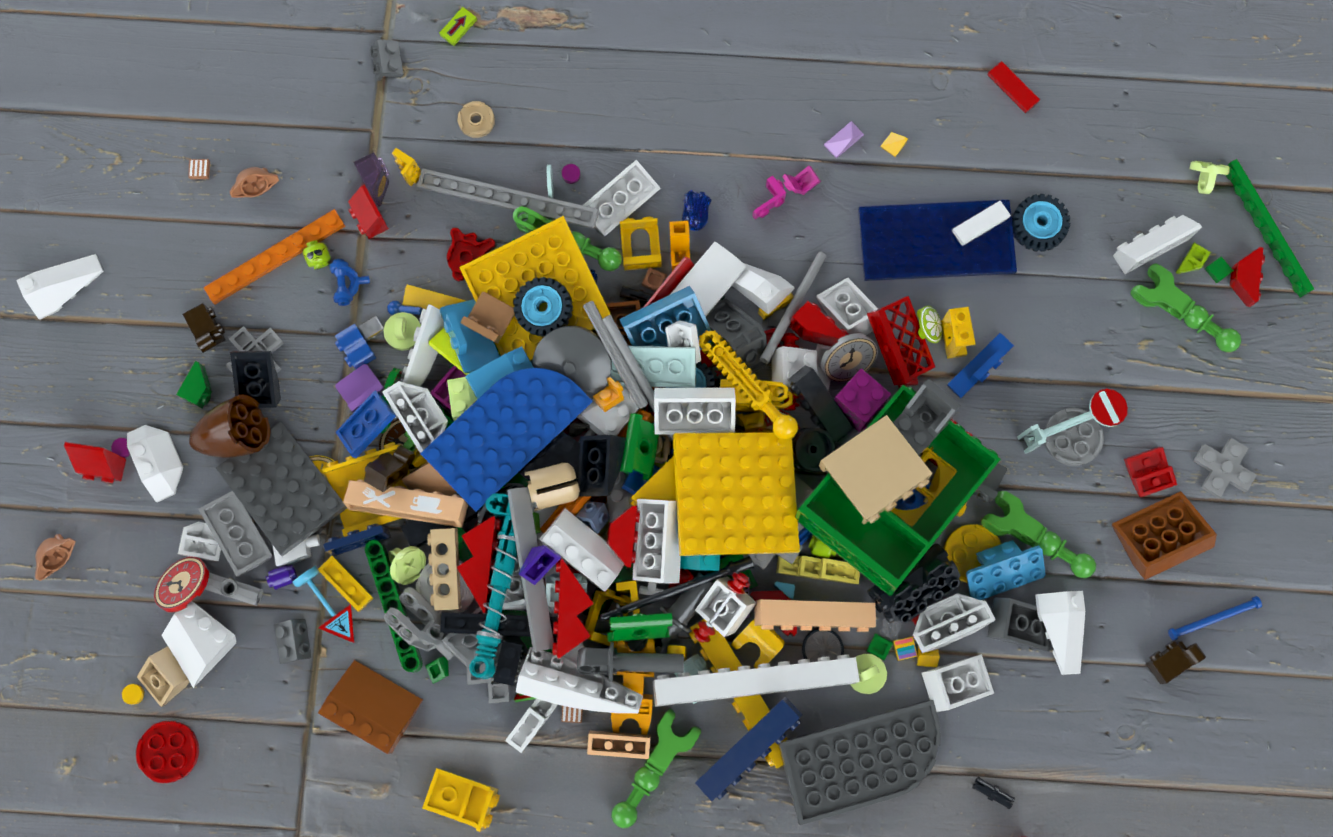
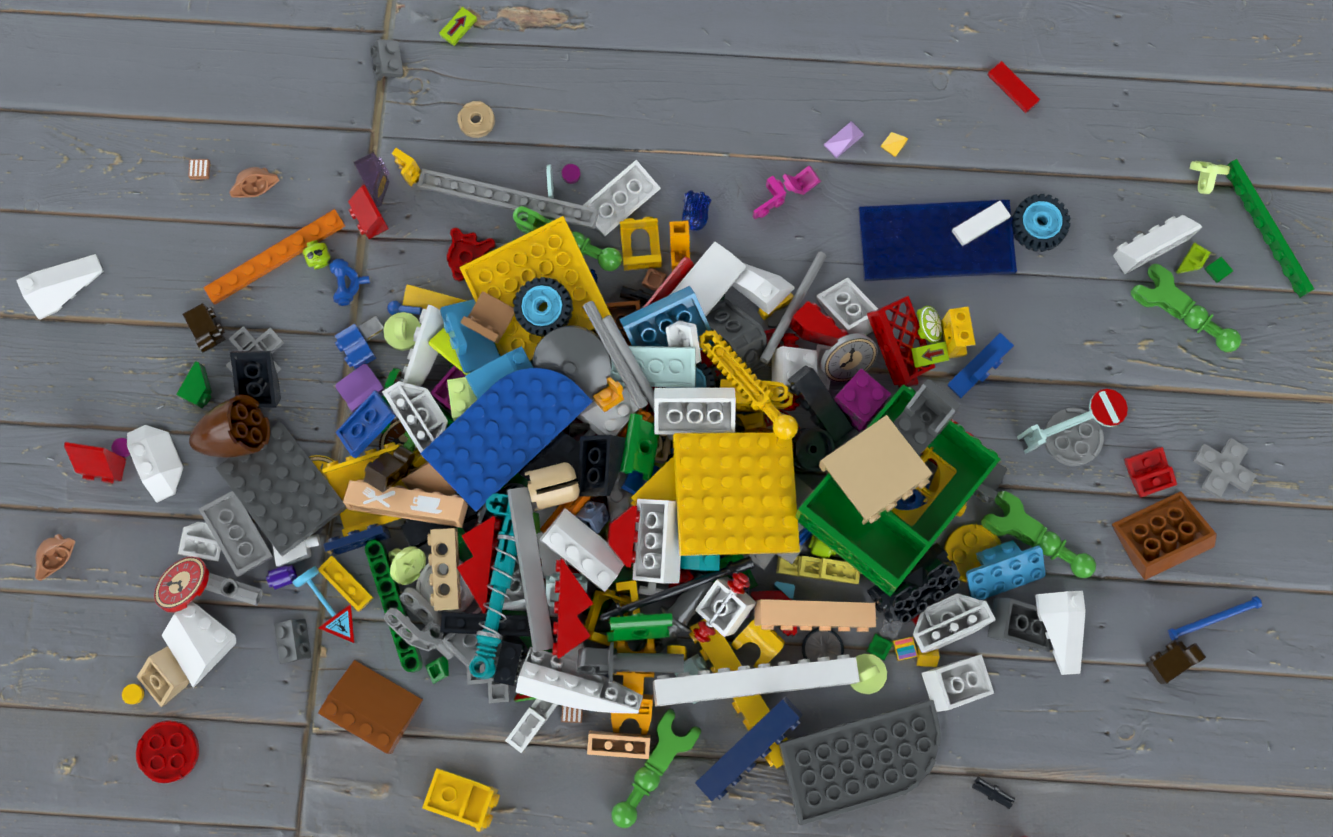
dark purple slope [519,545,561,585] -> none
red slope [1230,247,1265,307] -> none
none -> lime tile [911,341,949,368]

